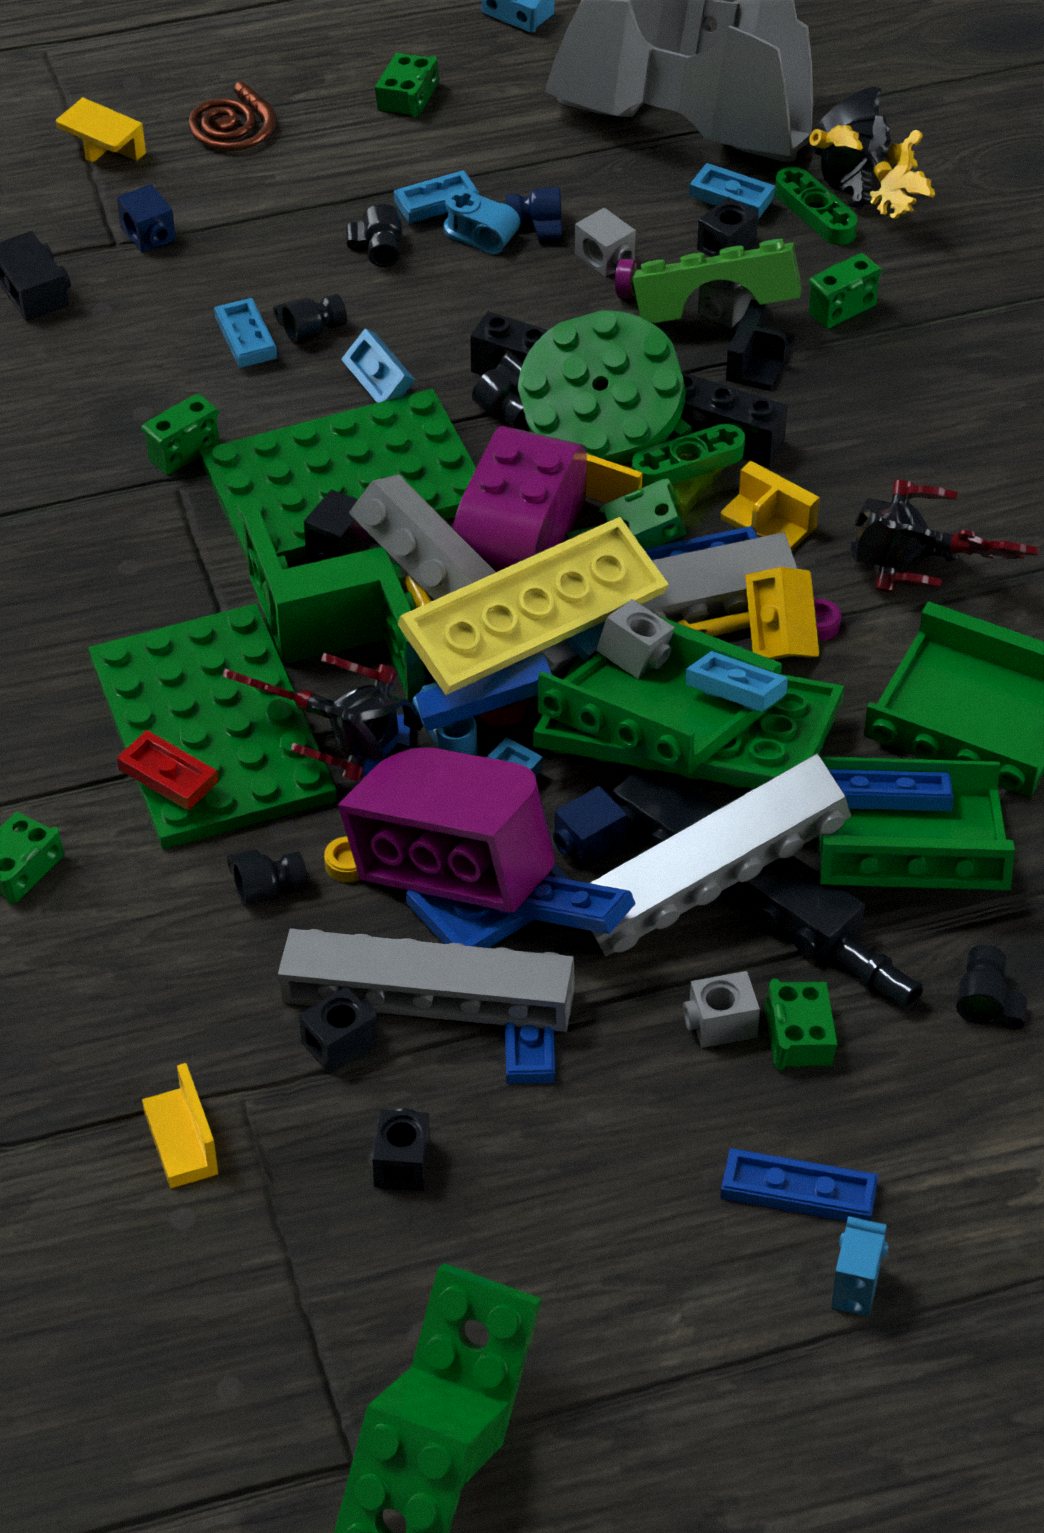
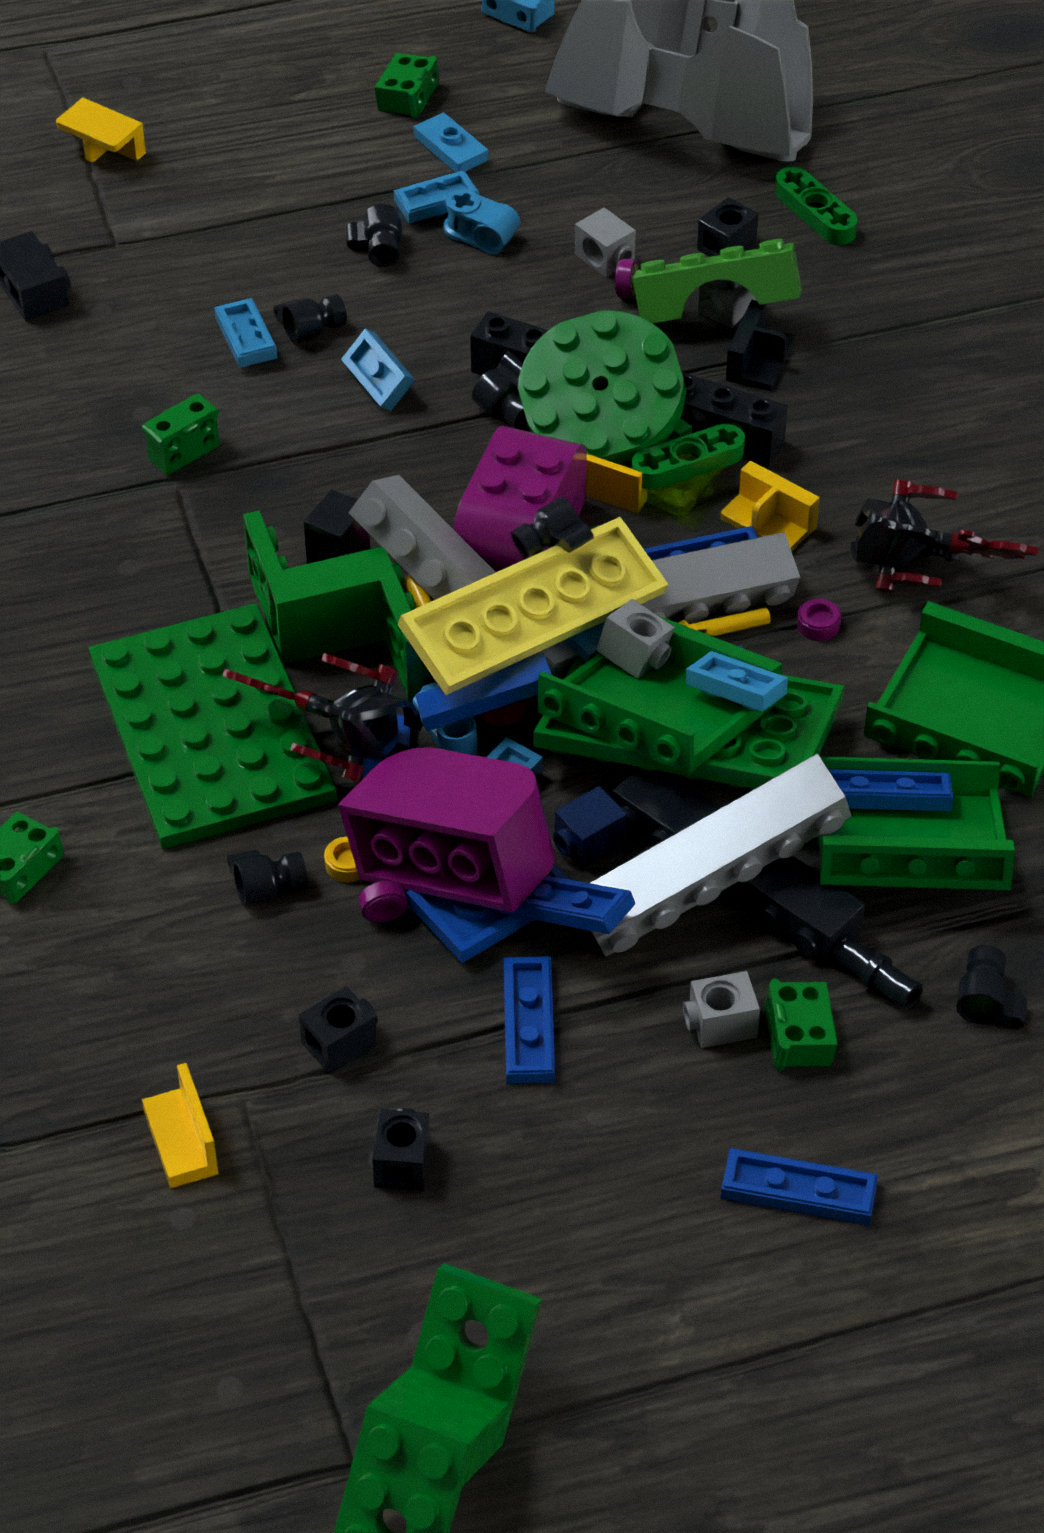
dark blue brick [117,184,176,253] -> none
red plate [117,730,218,811] -> none
copper piece [188,81,276,151] -> none
green plate [199,388,476,563] -> none
light grey brick [278,929,575,1032] -> none
dark blue piece [506,187,562,242] -> none
green piece [599,479,687,549] -> none
dark azure plate [689,163,776,219] -> none
yellow panel [745,567,819,660] -> none
green piece [808,253,883,329] -> none
helmet [809,86,935,219] -> none
dark azure piece [831,1216,889,1317] -> none
none -> magenta tile [359,881,408,923]
none -> dark azure plate [413,112,489,172]
none -> black piece [510,496,594,559]

